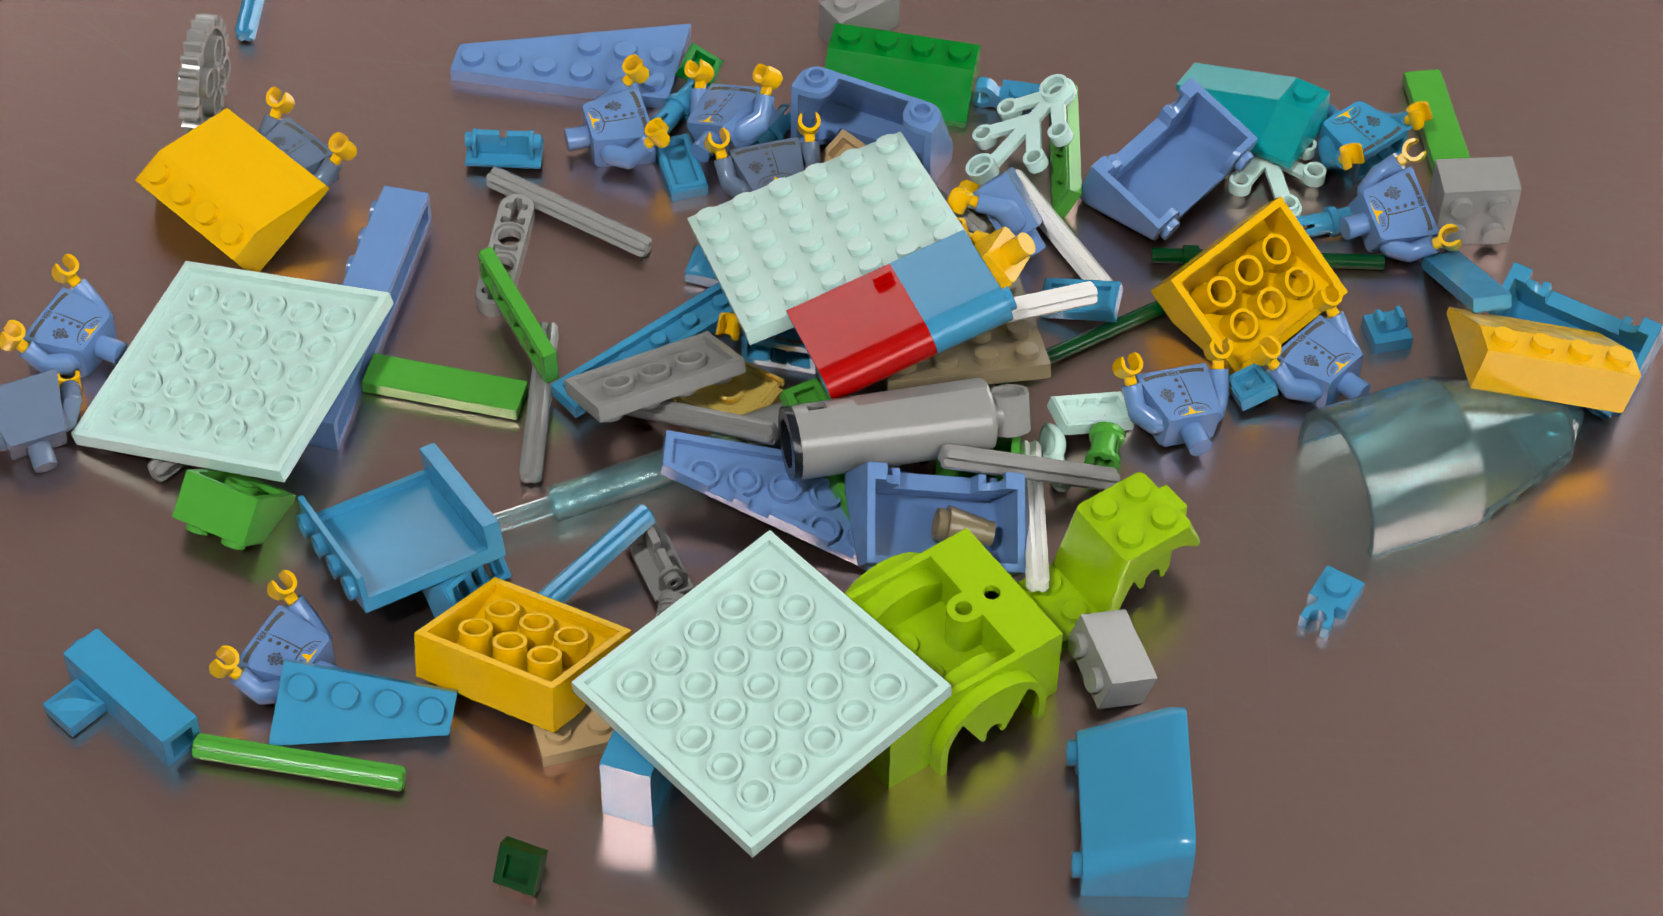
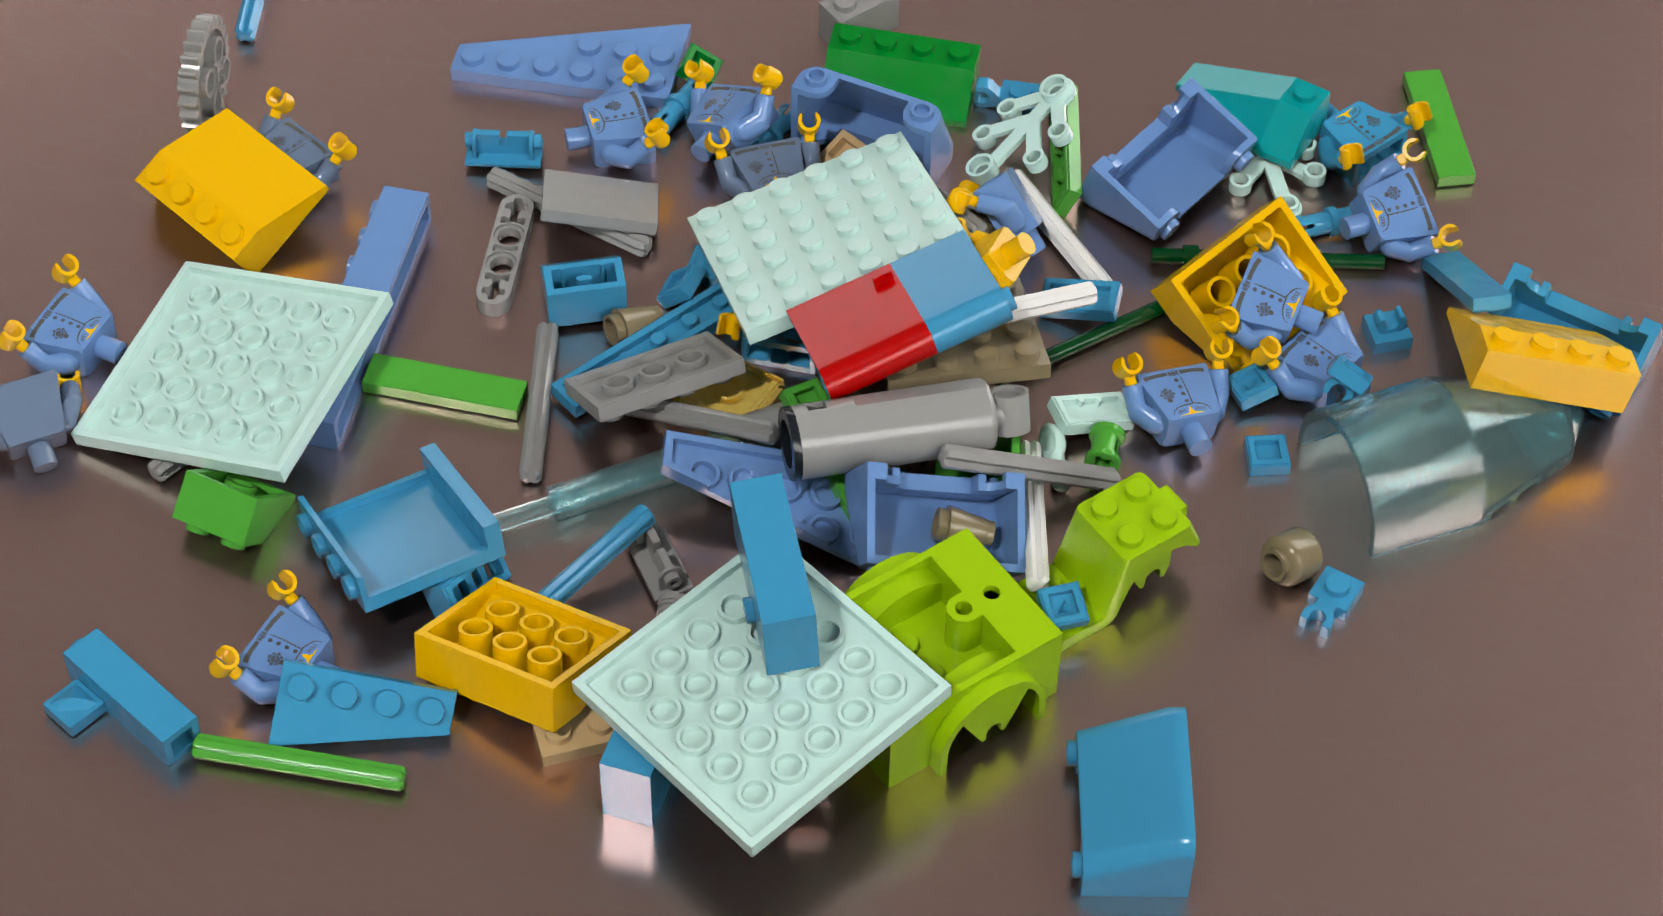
bright green tile [478,247,559,383] -> none
dark green tile [493,836,548,897] -> none
dark azure tile [656,133,708,202] -> none
light grey brick [1067,609,1158,709] -> none
light grey brick [1427,156,1522,245] -> none
none -> dark azure slope [539,255,627,327]
none -> light grey tile [540,169,659,236]
none -> dark tan cone [603,304,664,346]
none -> dark azure tile [656,263,706,309]
none -> dark azure brick [729,473,820,676]
none -> dark azure tile [1036,581,1090,631]
none -> medium blue torso [1211,222,1324,350]
none -> dark azure tile [1243,434,1291,476]
none -> dark tan head [1260,527,1323,587]
none -> dark azure tile [1323,354,1373,406]

